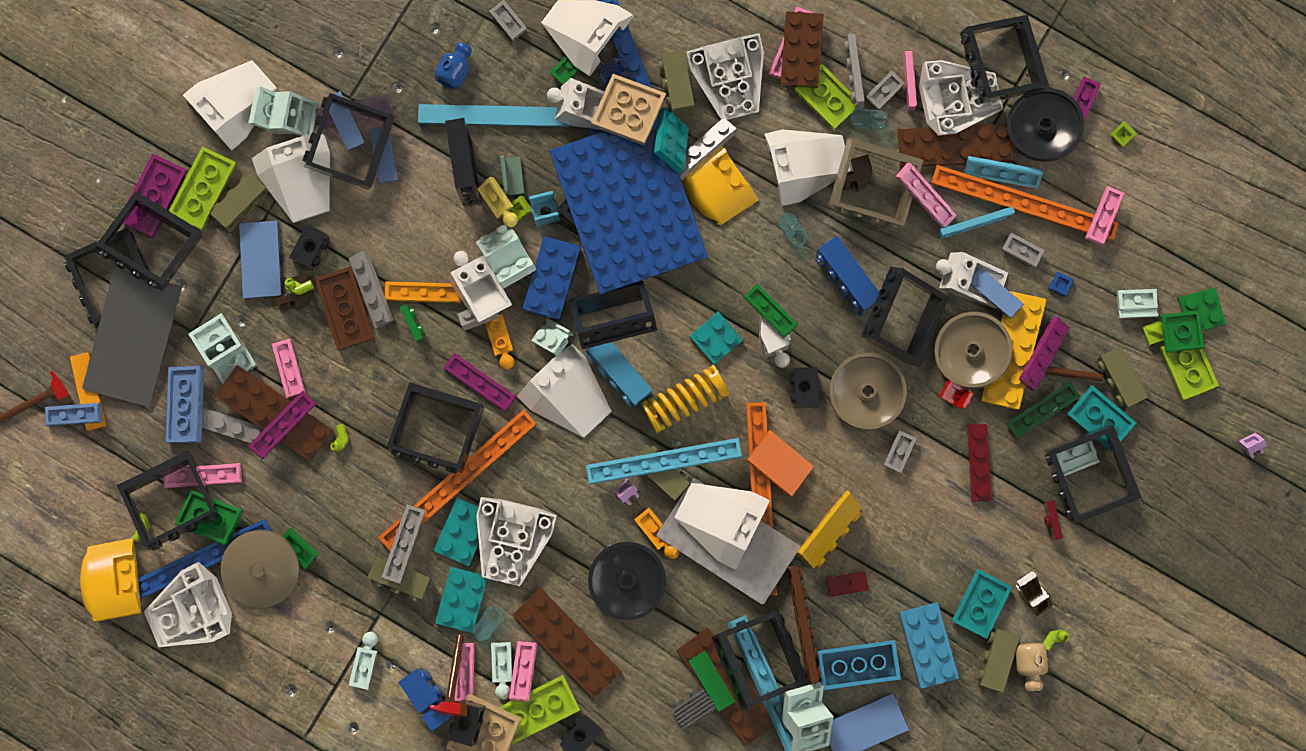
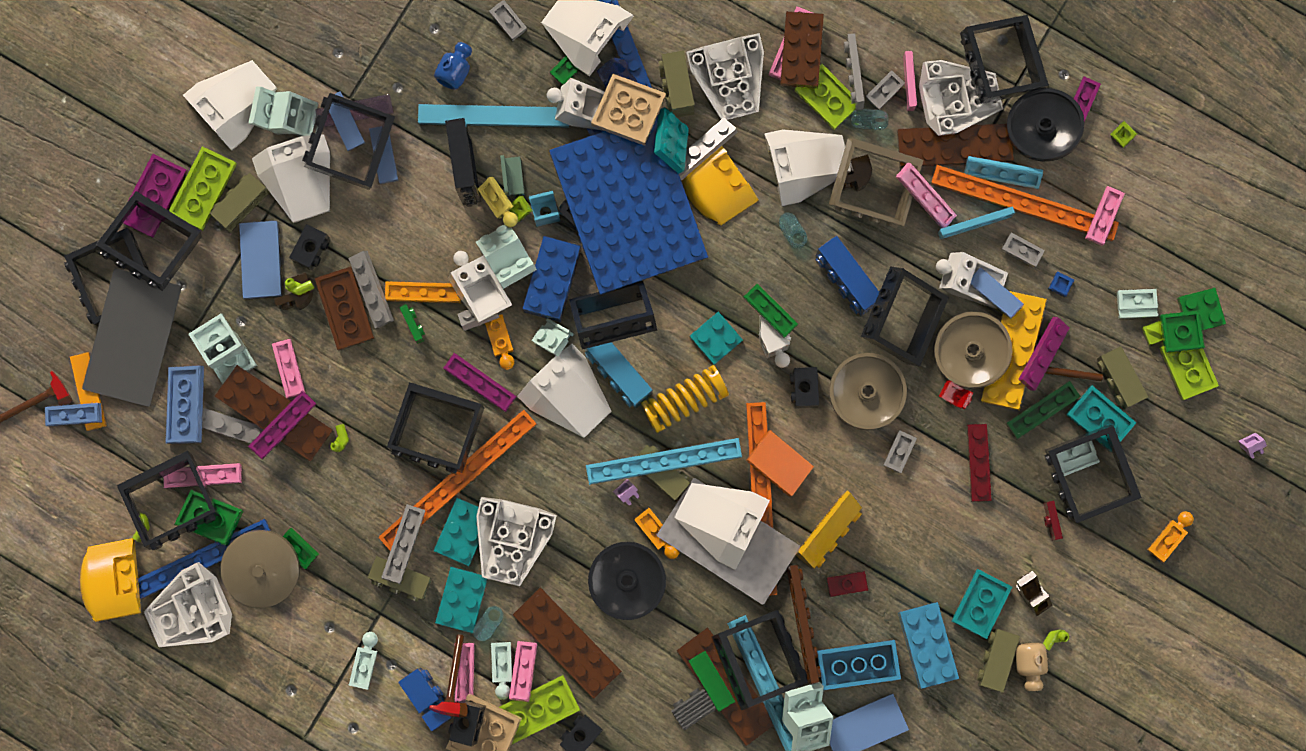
none -> light orange plate [1147,511,1194,563]

